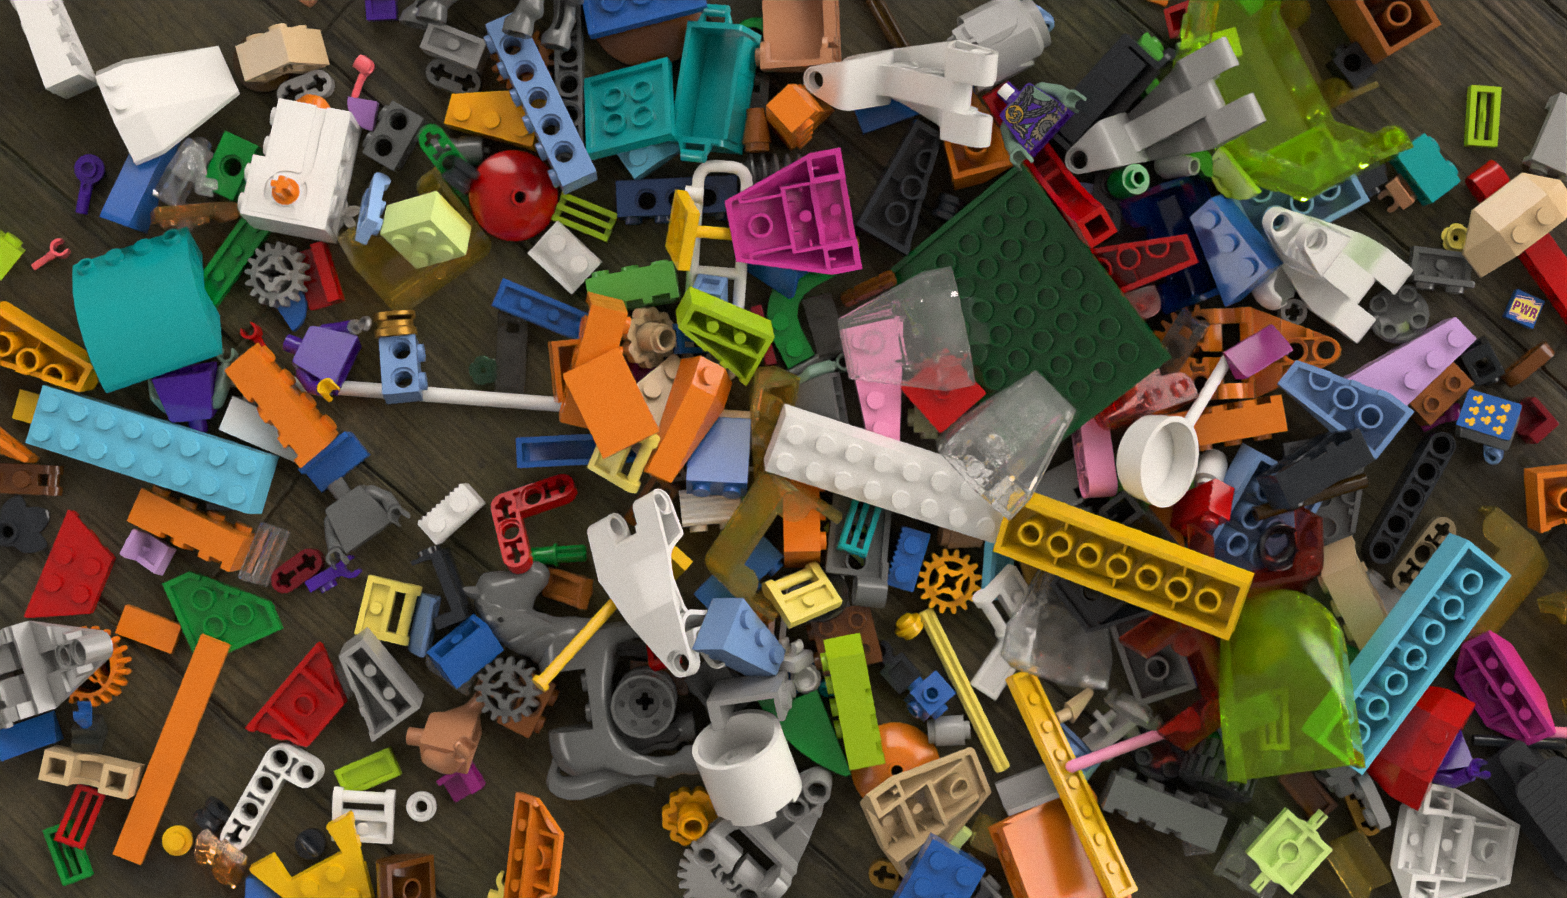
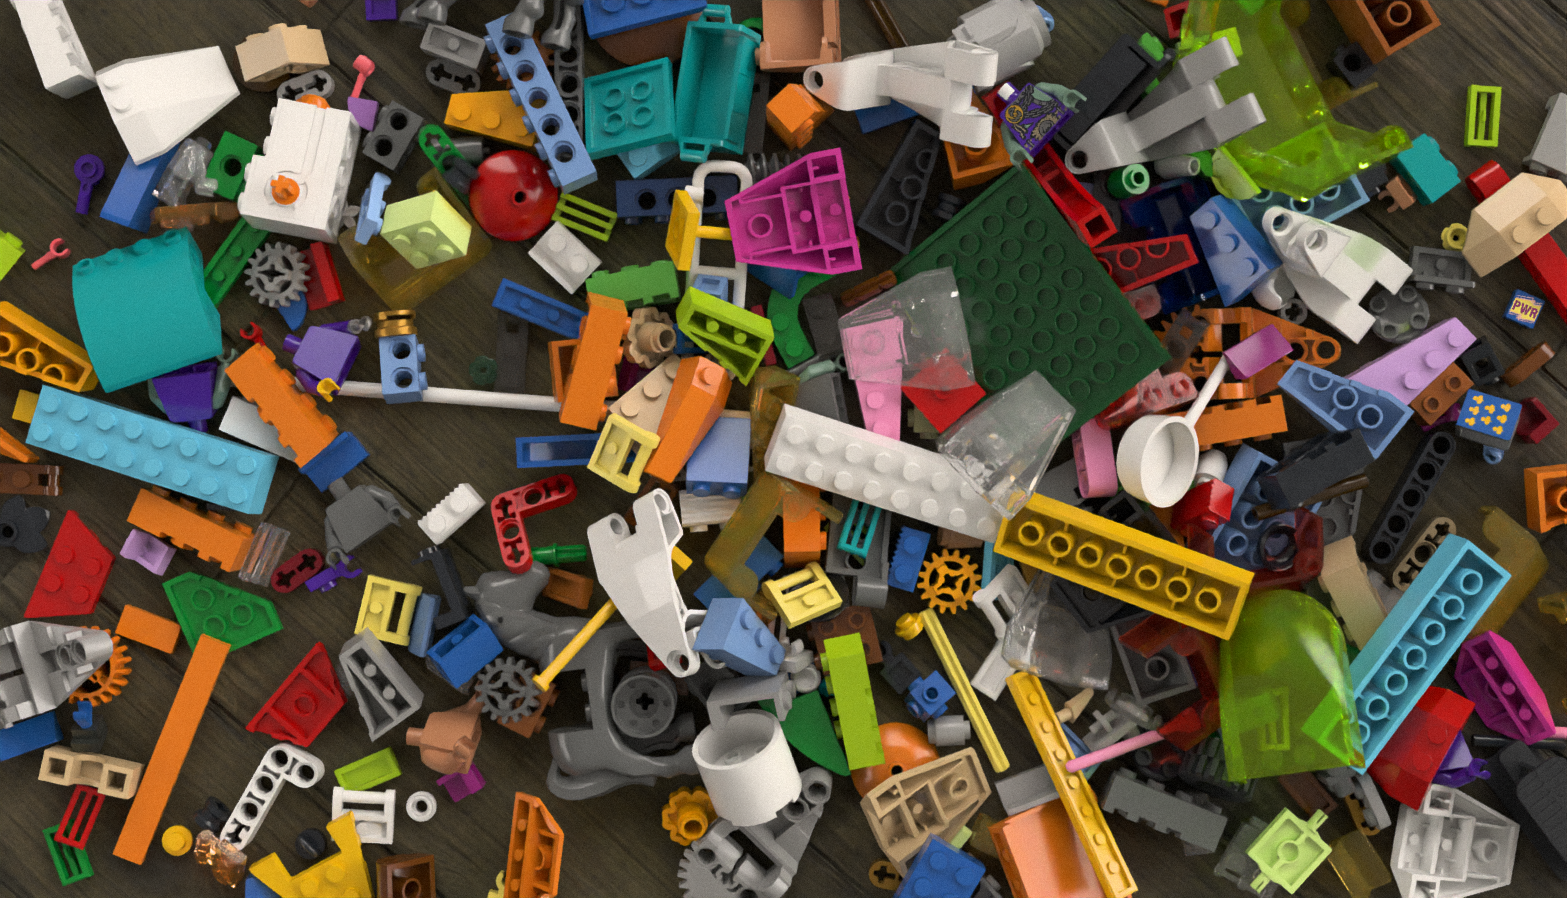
orange tile [562,347,660,459] -> none
dark orange cone [742,108,772,153] -> none

